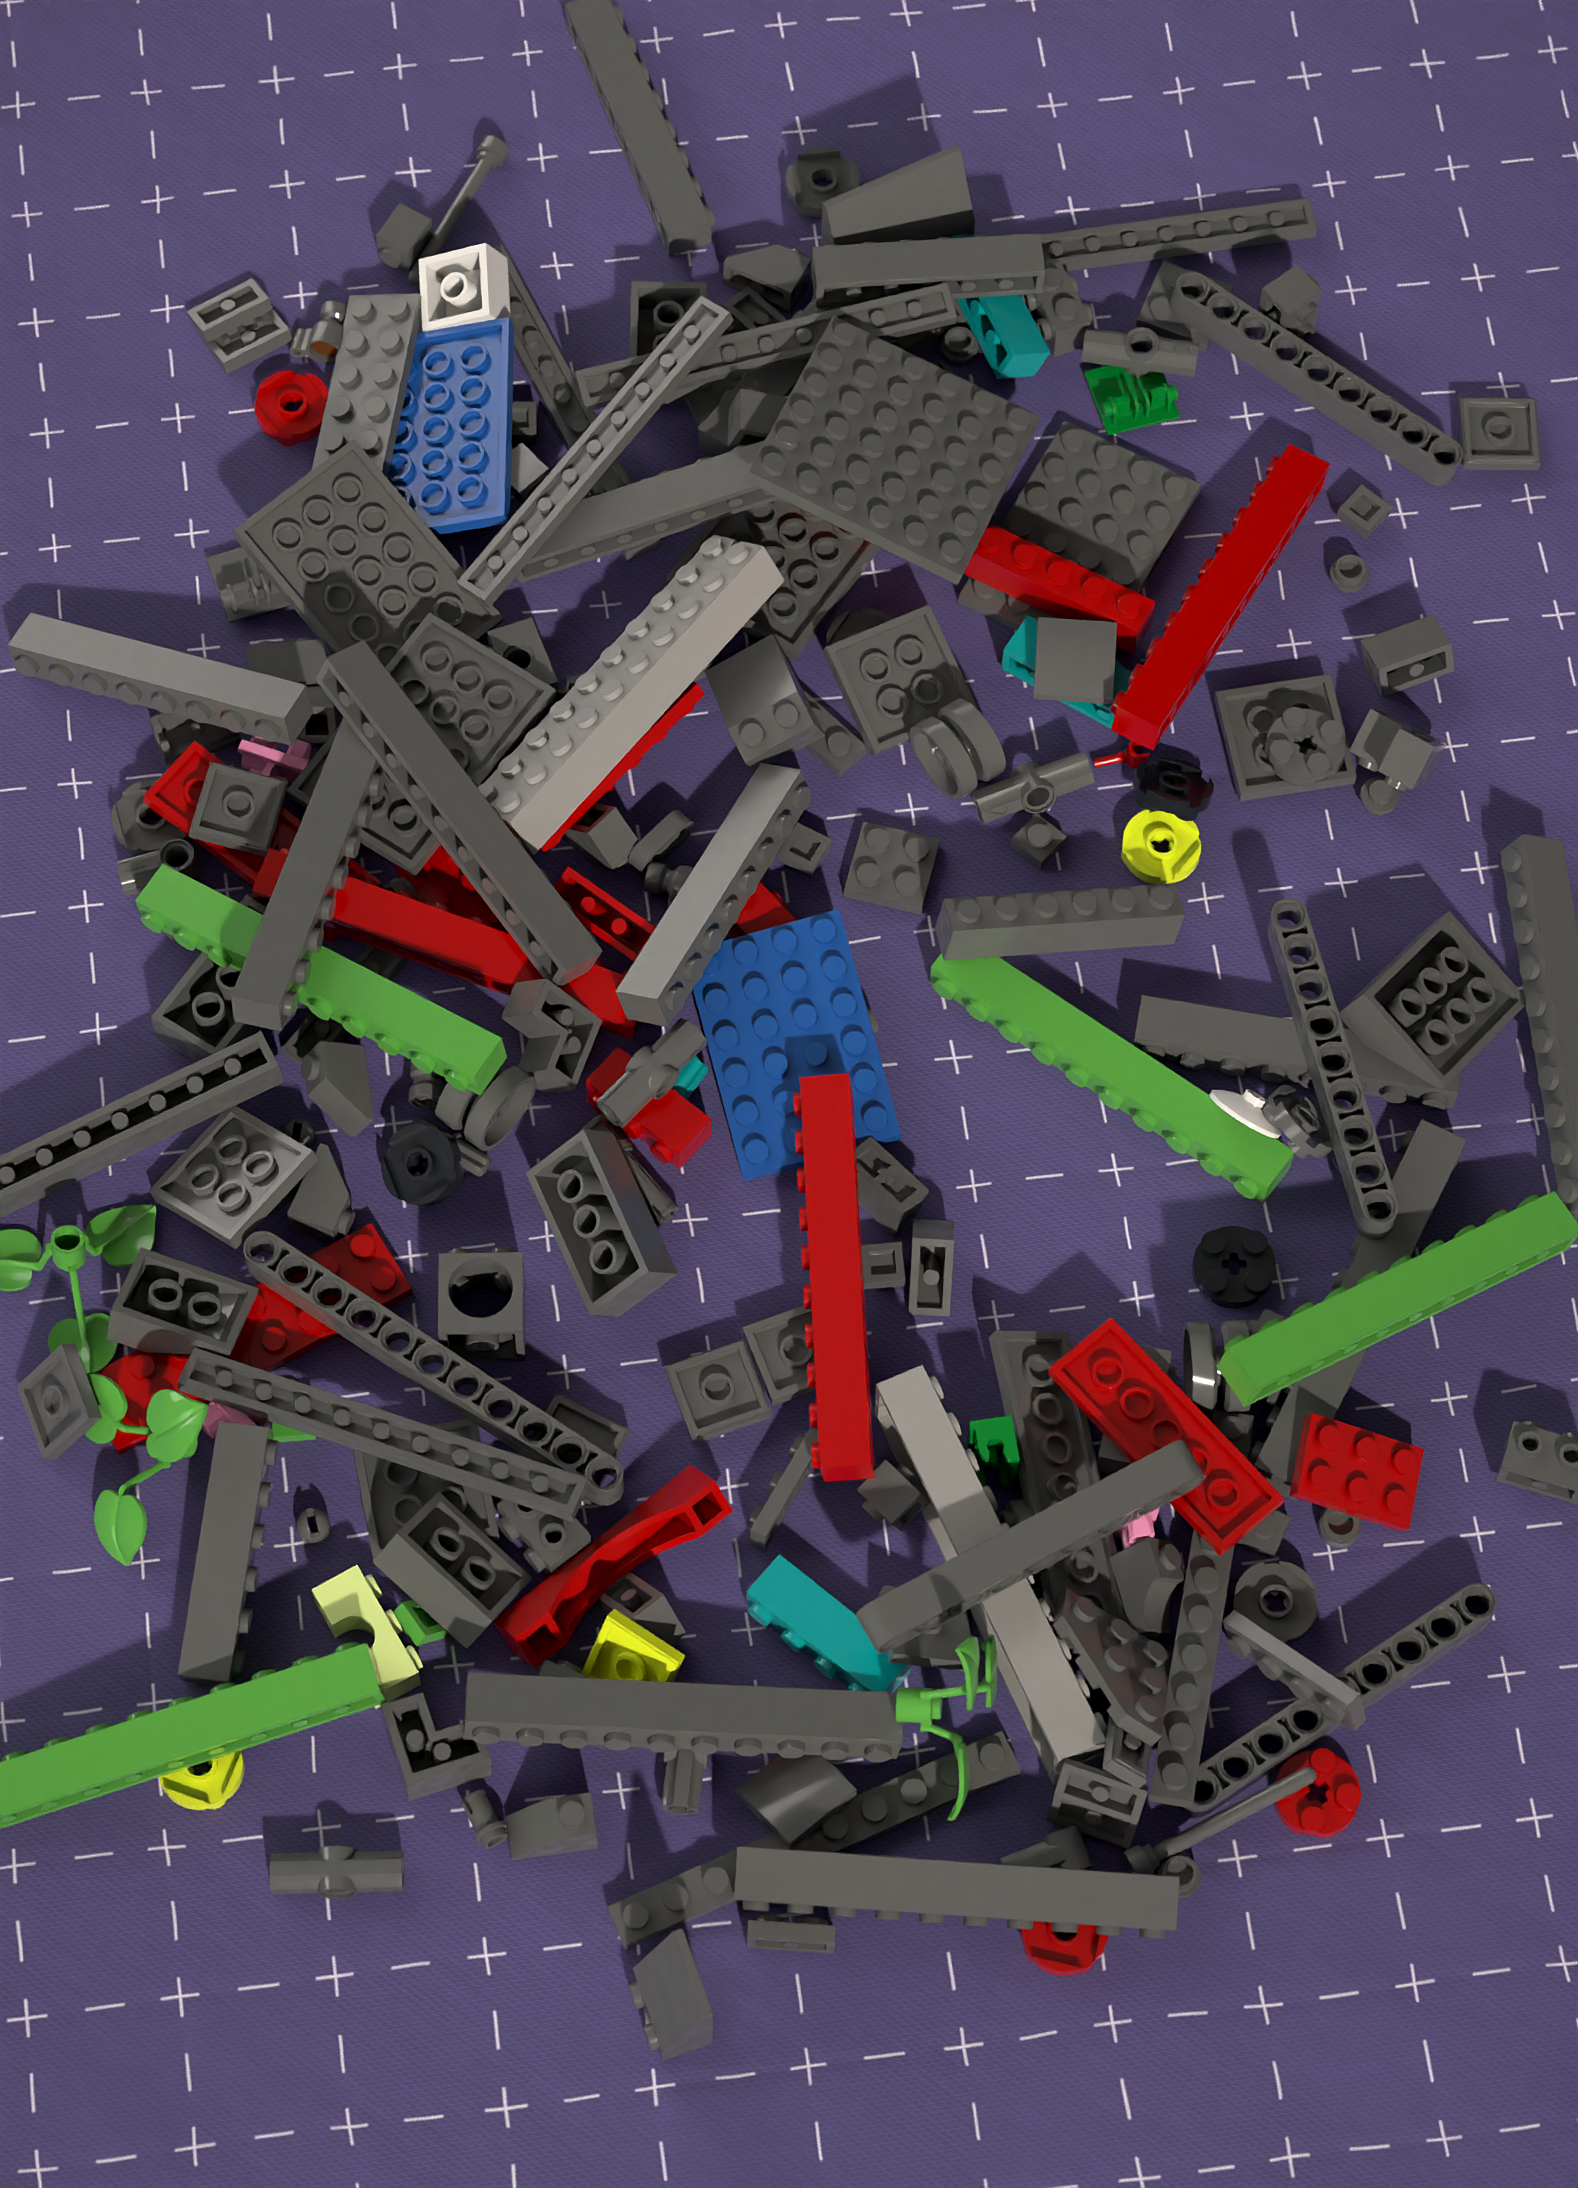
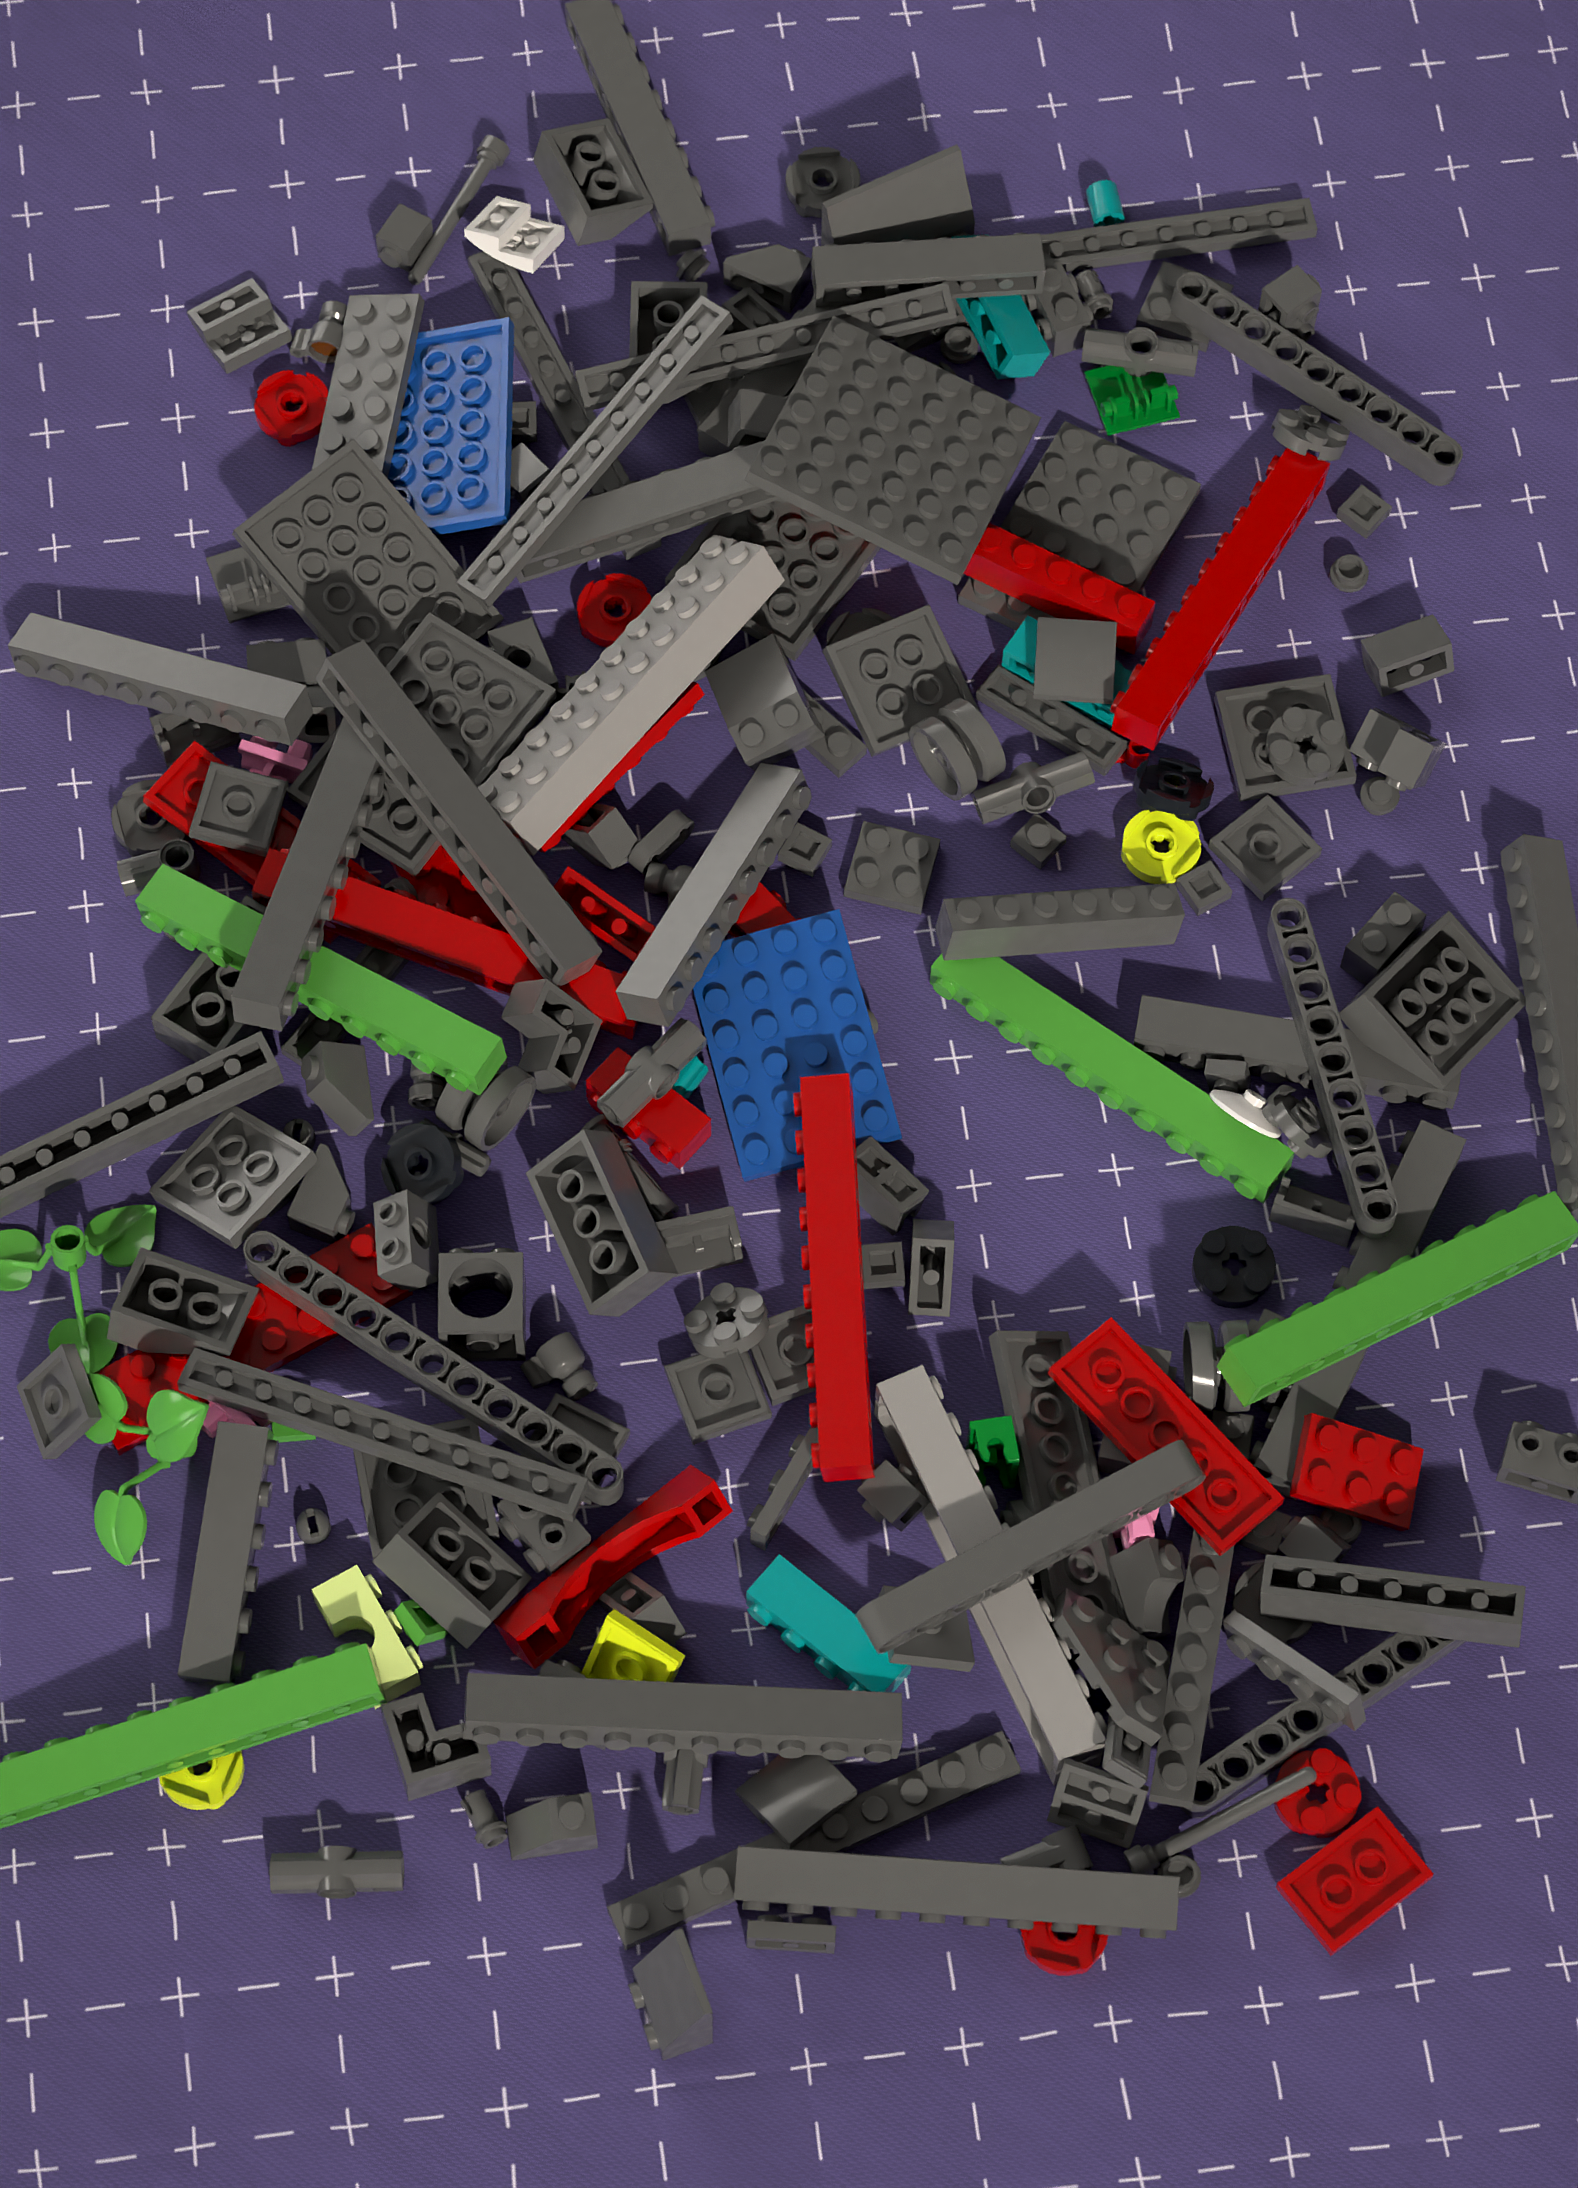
white brick [419,243,511,332] -> none
bright green plant [896,1634,998,1821] -> none
dark grey plate [1458,397,1541,470] -> none
none -> dark grey brick [373,1189,439,1293]
none -> white slope [464,196,564,273]
none -> dark grey piece [520,1332,598,1401]
none -> dark grey slope [533,118,654,246]
none -> red plate [577,573,652,648]
none -> dark grey hinge [655,1206,743,1277]
none -> dark grey plate [676,249,710,282]
none -> dark grey plate [684,1283,770,1359]
none -> dark grey tile [976,664,1127,776]
none -> dark grey pin [1075,270,1113,319]
none -> teal piece [1086,180,1125,227]
none -> dark grey plate [1176,860,1232,916]
none -> dark grey plate [1204,1059,1252,1094]
none -> dark grey plate [1208,795,1322,902]
none -> dark grey brick [1260,1554,1526,1648]
none -> dark grey hinge [1269,1176,1356,1248]
none -> dark grey plate [1271,405,1350,461]
none -> red plate [1275,1806,1434,1956]
none -> dark grey brick [1278,1514,1352,1563]
none -> dark grey brick [1340,891,1427,986]

